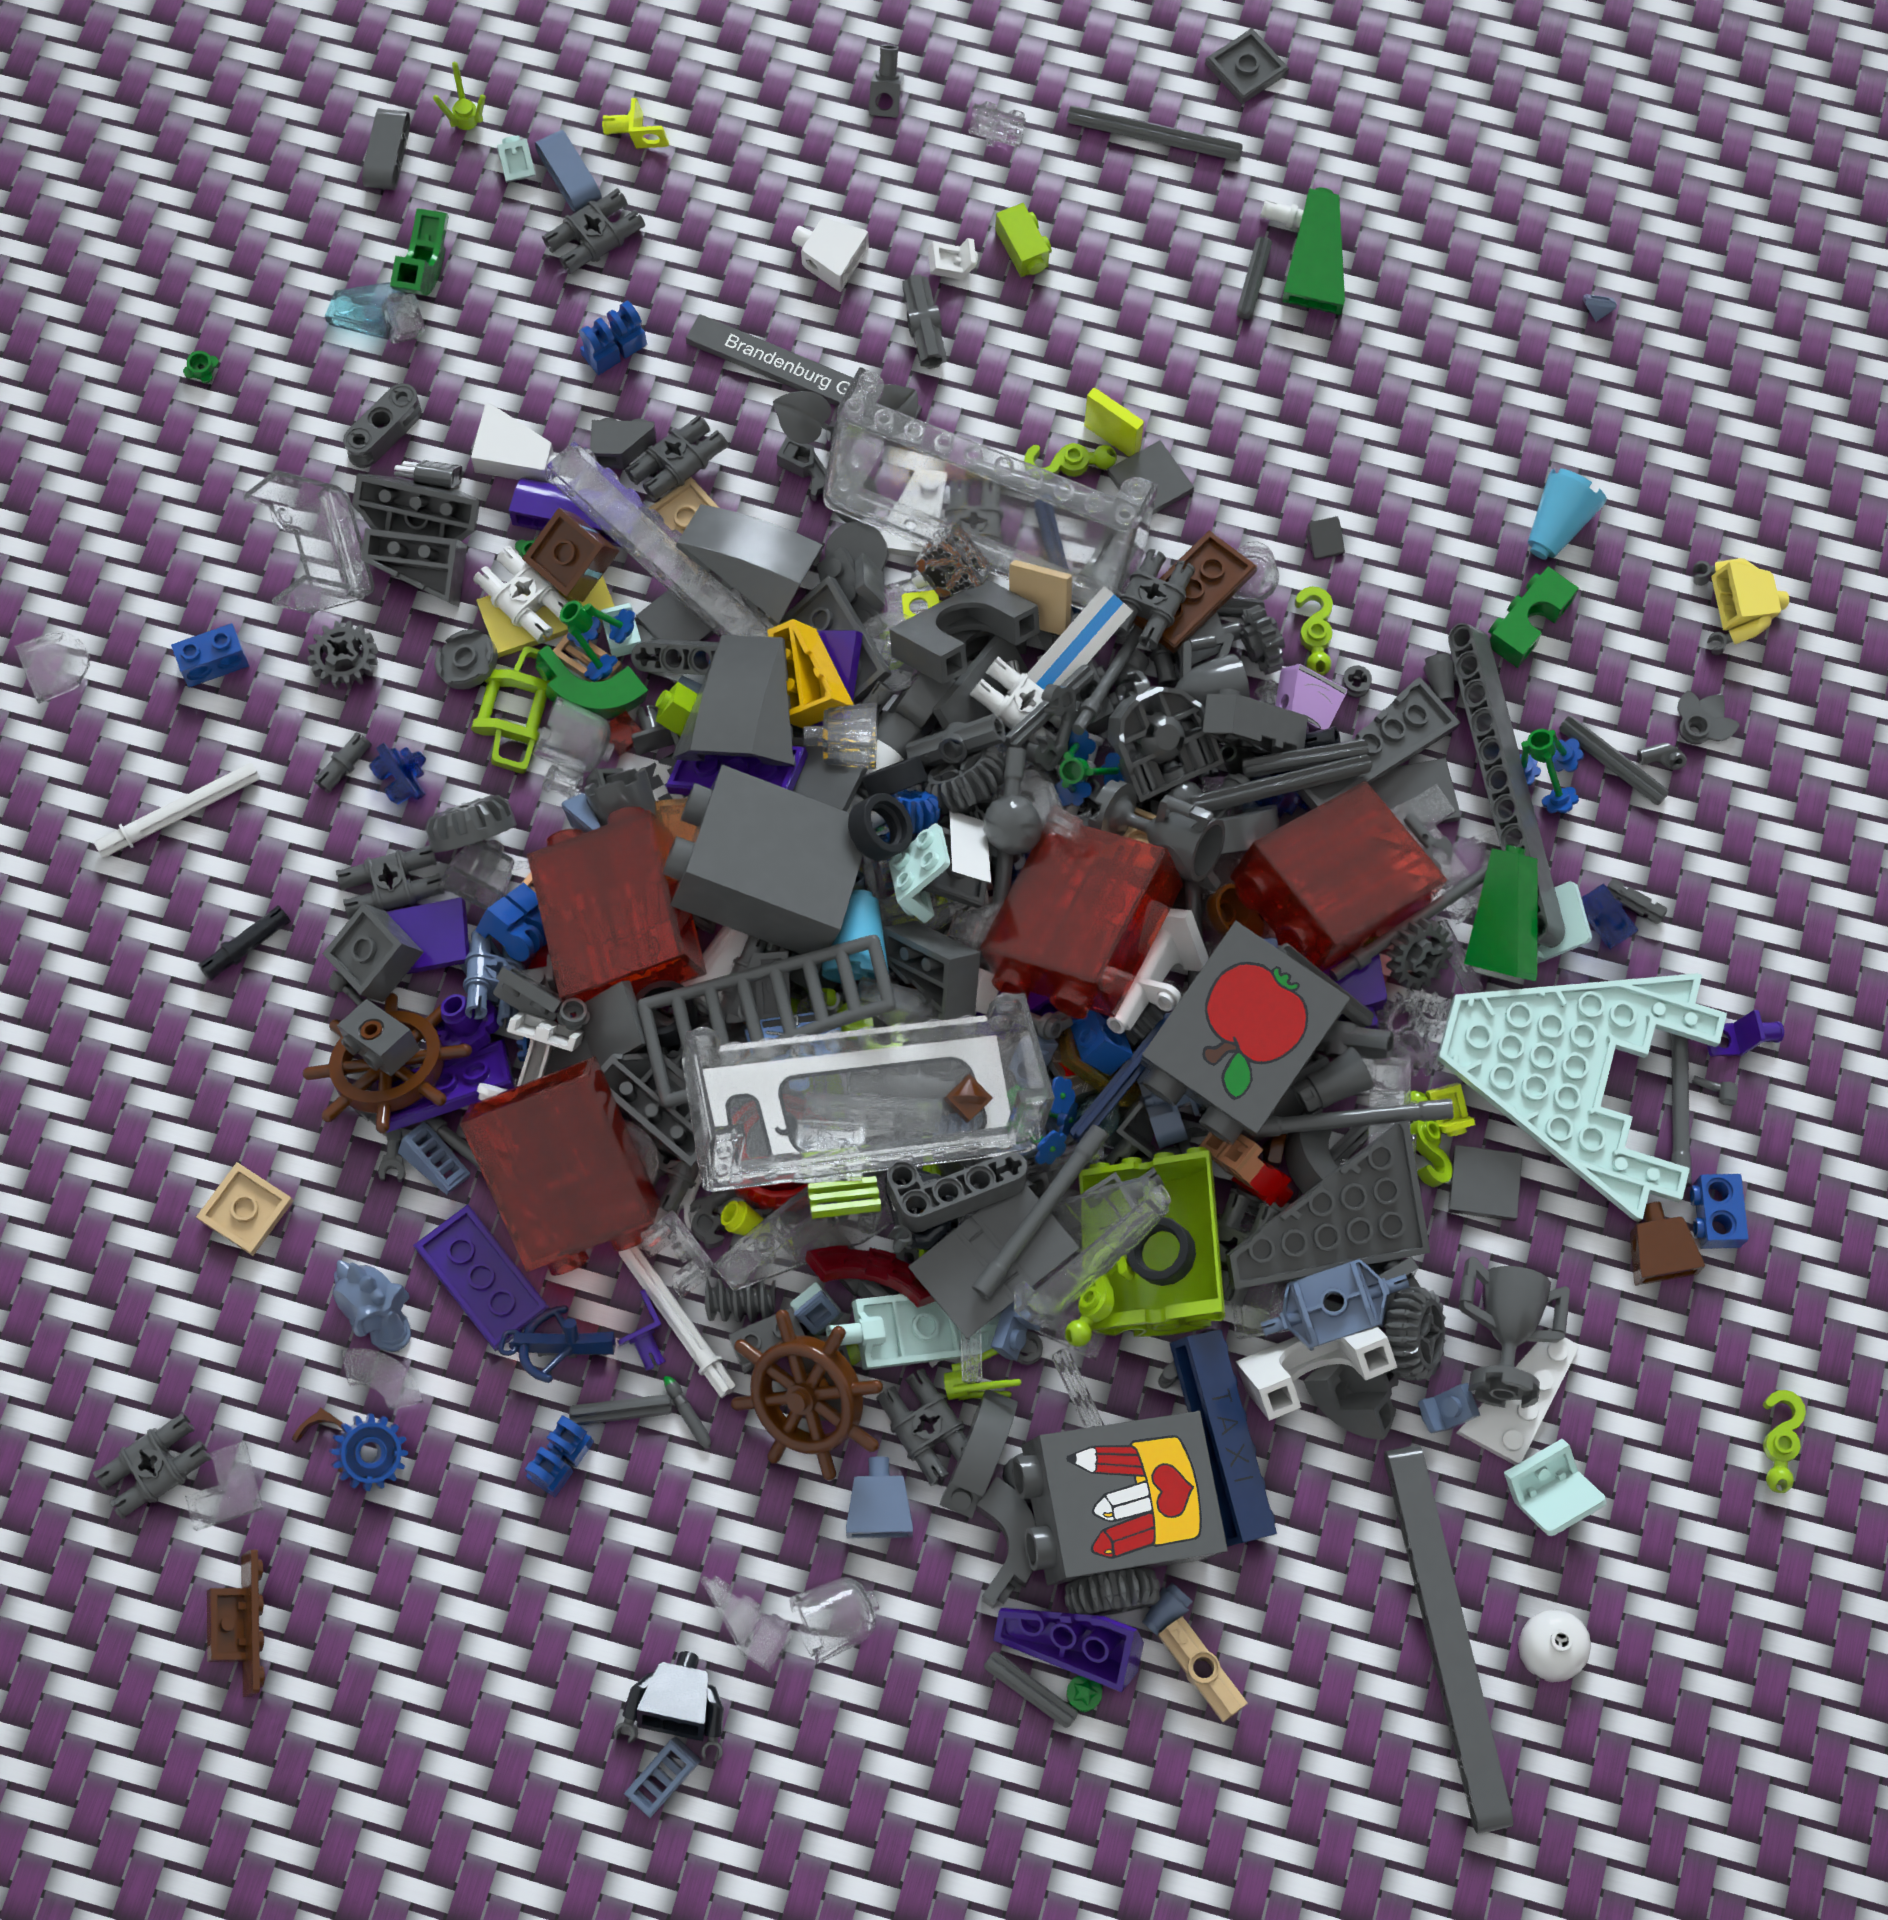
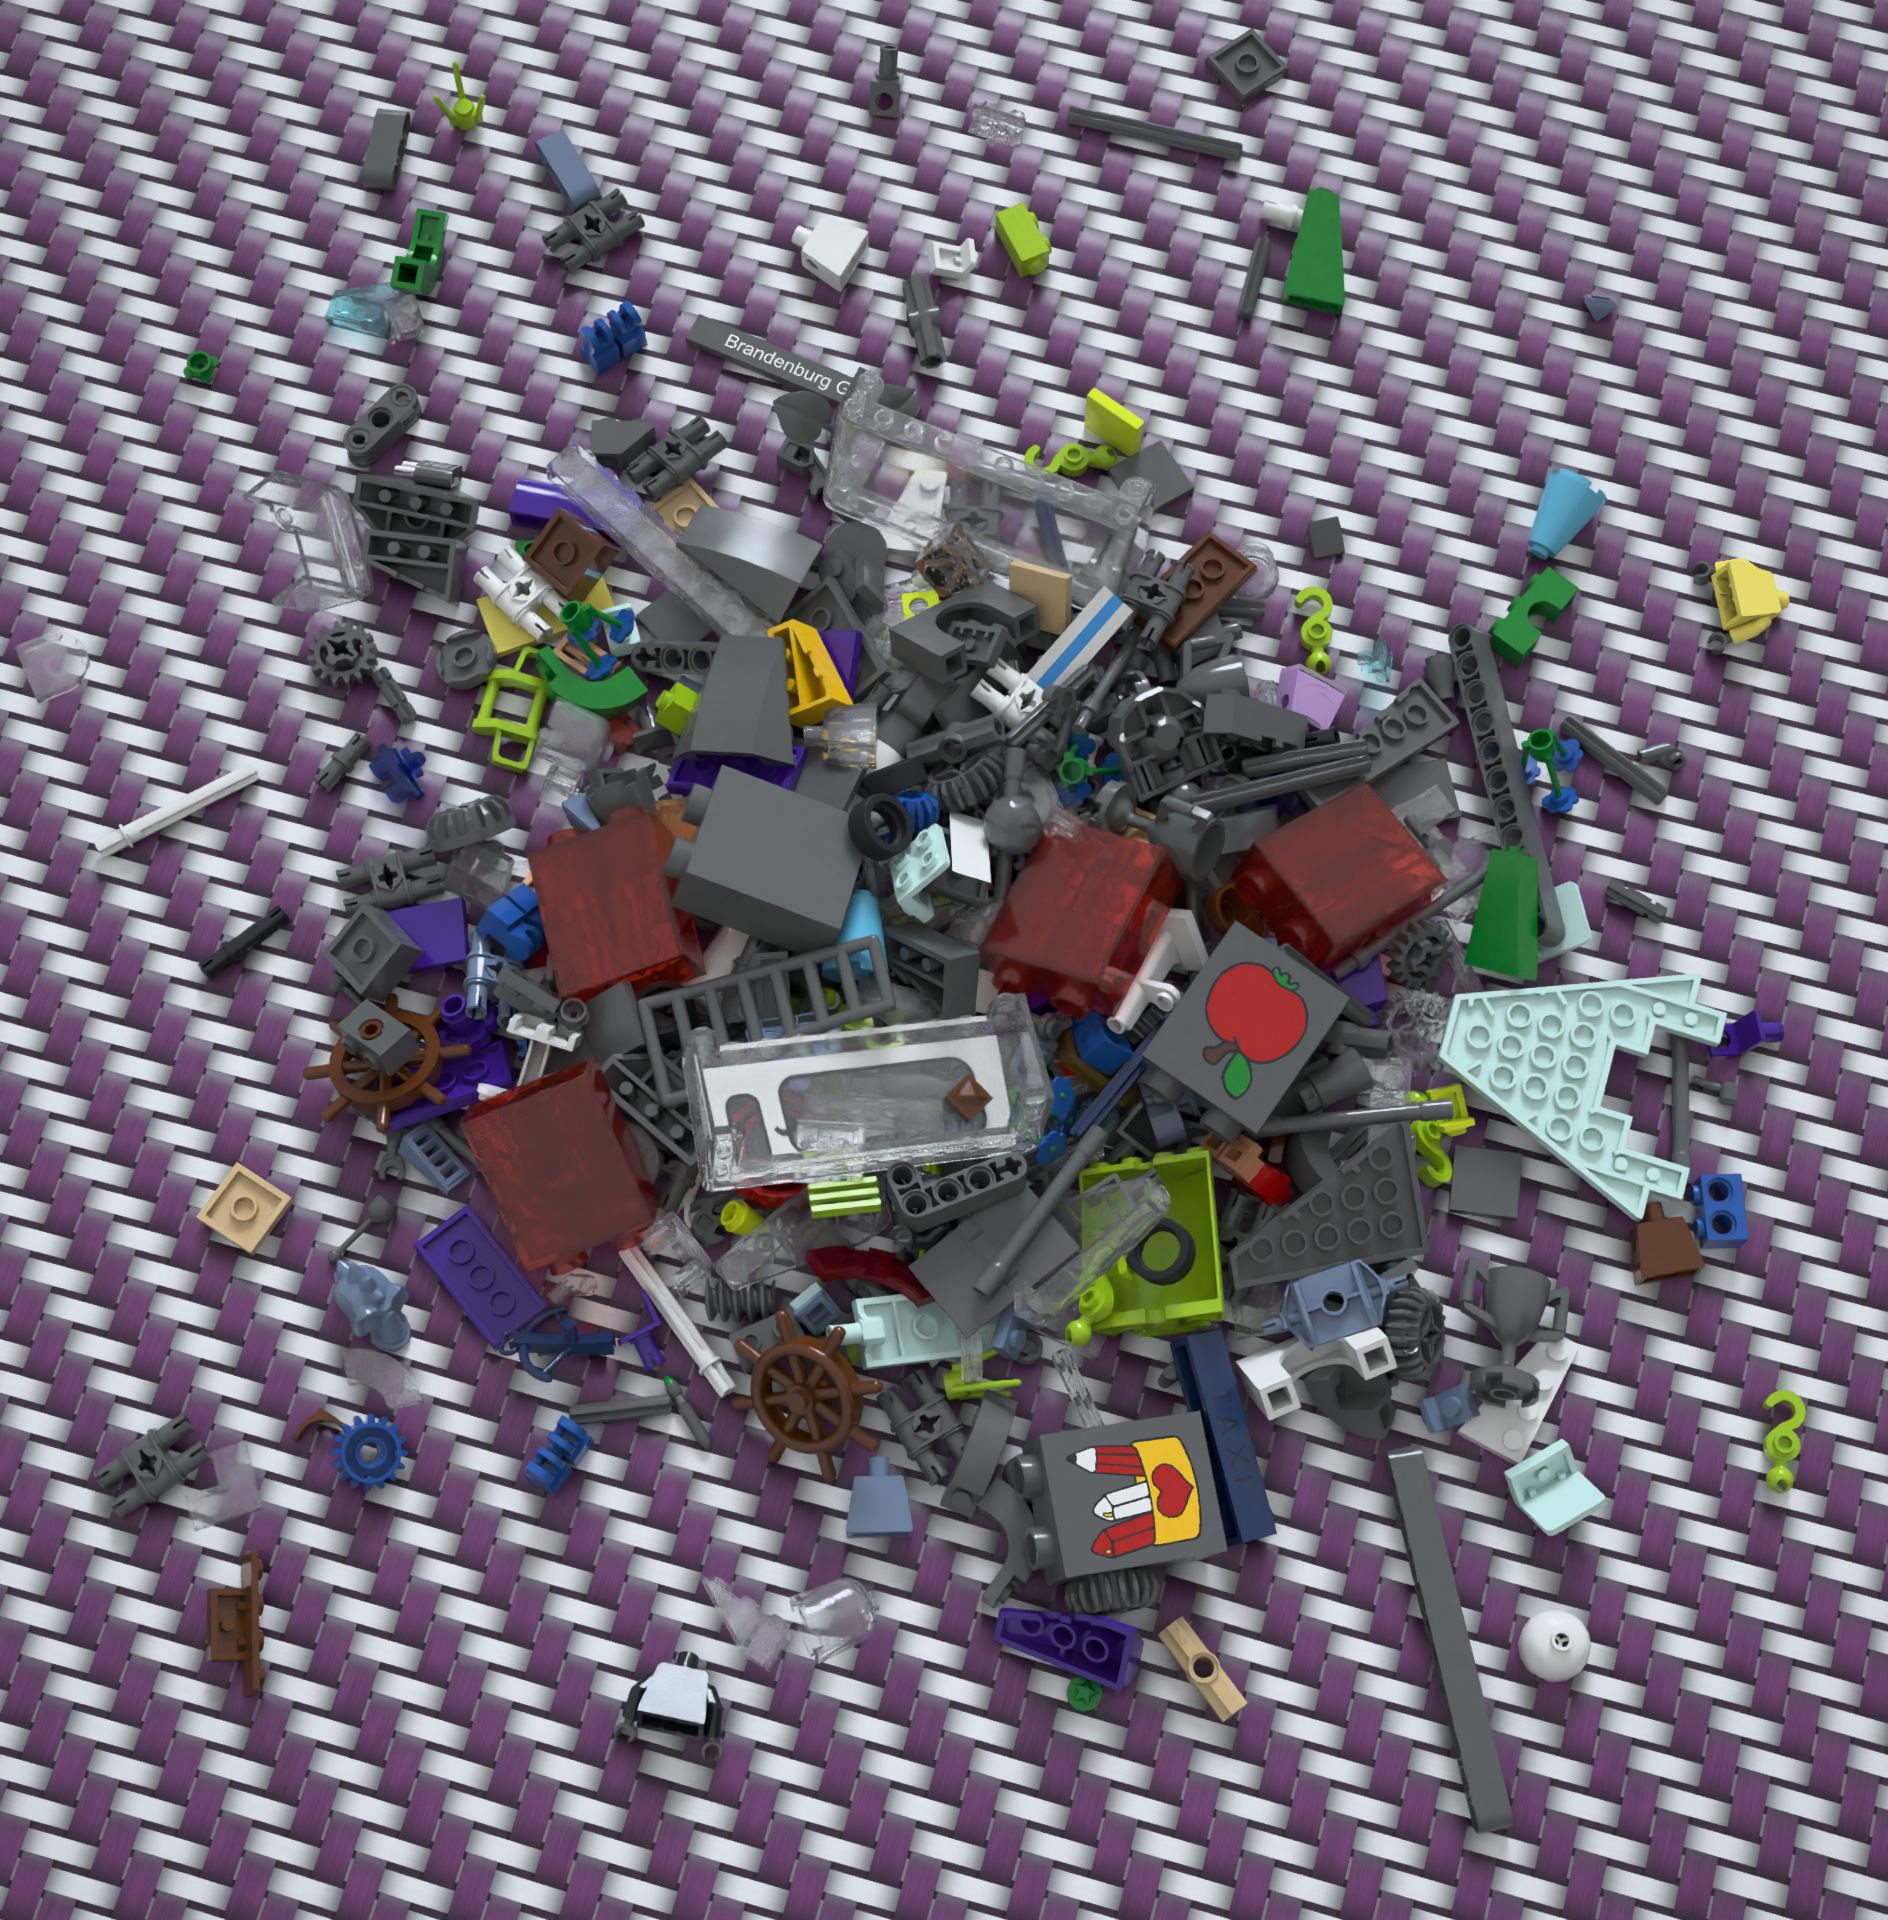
blue brick [171,623,249,688] -> none
white slope [471,403,558,483] -> none
light aqua bracket [497,136,535,183] -> none
neon yellow bracket [602,98,669,149] -> none
sand blue slope [624,1737,702,1818] -> none
dark grey axle [984,1651,1078,1728] -> none
sand blue cone [1142,1582,1193,1636] -> none
dark grey gear [1240,605,1285,675] -> none
dark grey bush [1341,665,1372,698] -> none
clear blue hips [1581,883,1638,950] -> none
dark grey plate [1677,690,1740,745] -> none
none -> dark grey hinge [328,1194,398,1263]
none -> dark grey axle [372,667,417,724]
none -> clear arm [546,1273,598,1306]
none -> dark grey bracket [947,619,1018,668]
none -> clear light blue tile [1357,640,1393,683]

